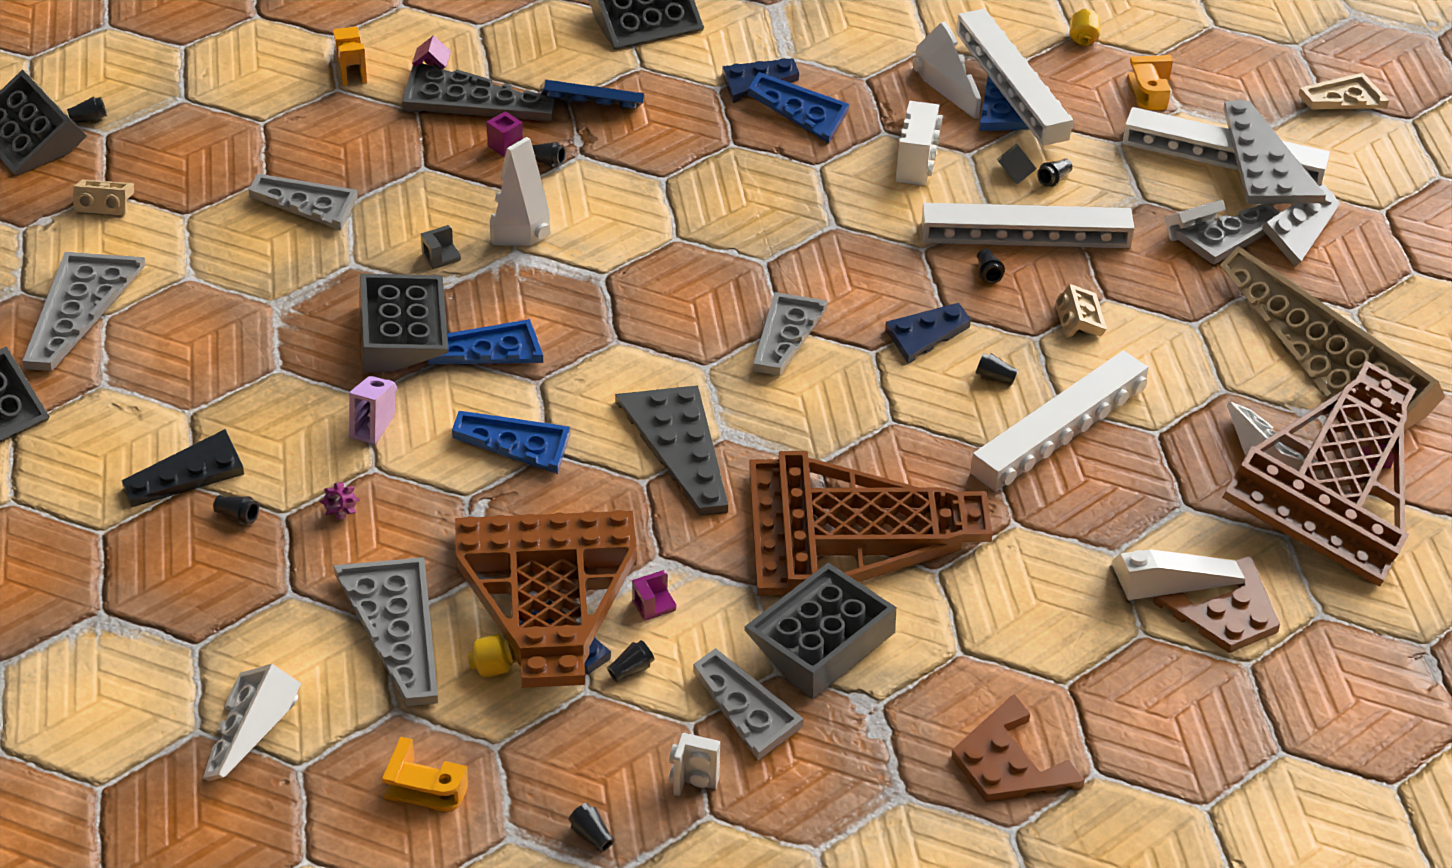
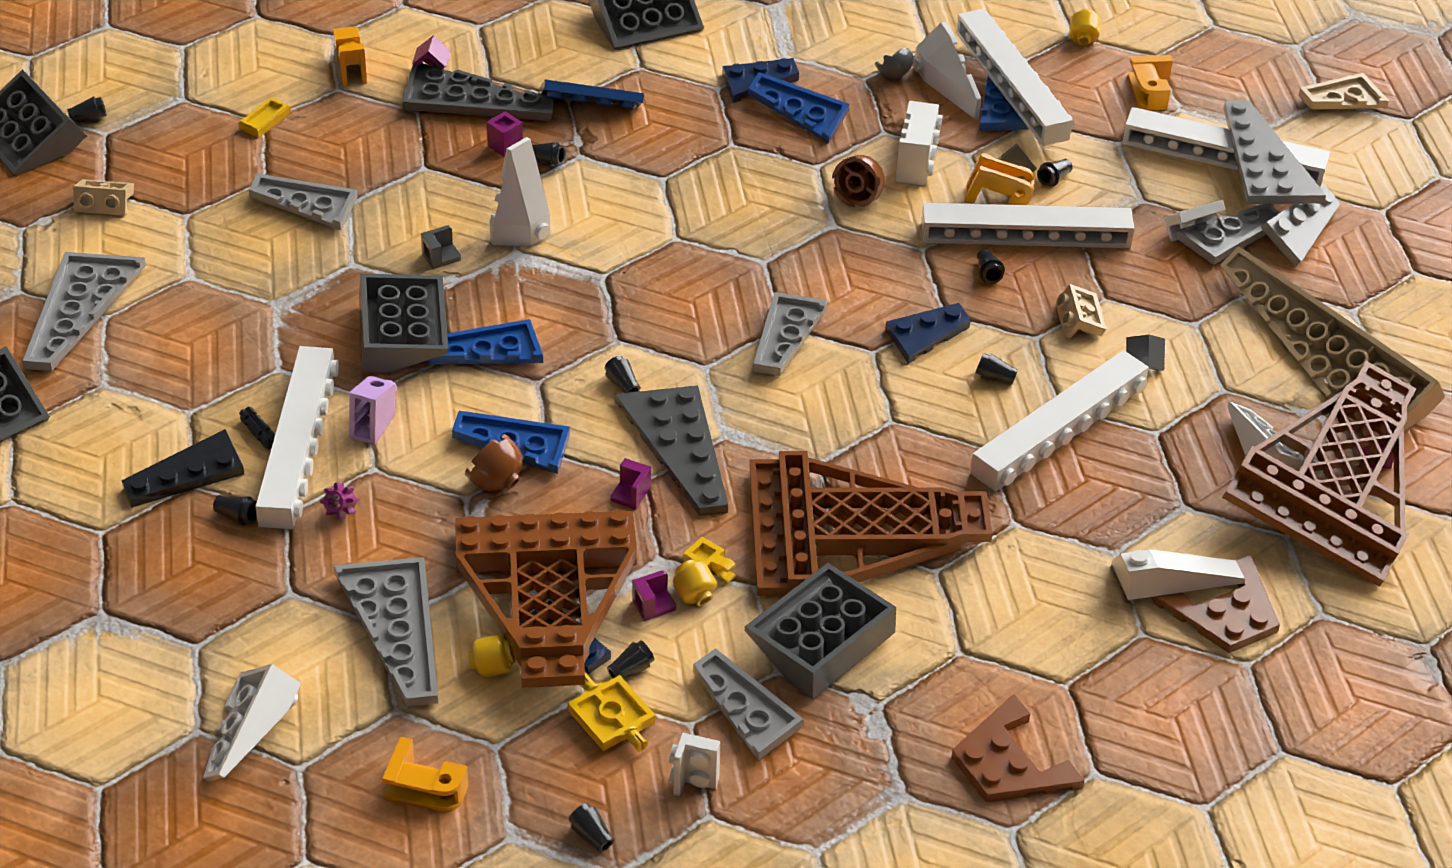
none -> yellow tile [238,97,291,138]
none -> black axle [239,407,275,450]
none -> white brick [256,346,339,529]
none -> dark orange cylinder [465,434,523,492]
none -> yellow plate [568,673,656,752]
none -> black cone [604,356,641,393]
none -> magenta panel [611,458,651,510]
none -> yellow head [672,560,717,606]
none -> yellow plate [683,537,736,584]
none -> dark orange cylinder [832,155,885,207]
none -> dark grey hair [875,48,914,80]
none -> light orange piece [964,153,1034,205]
none -> dark grey panel [1126,334,1165,371]

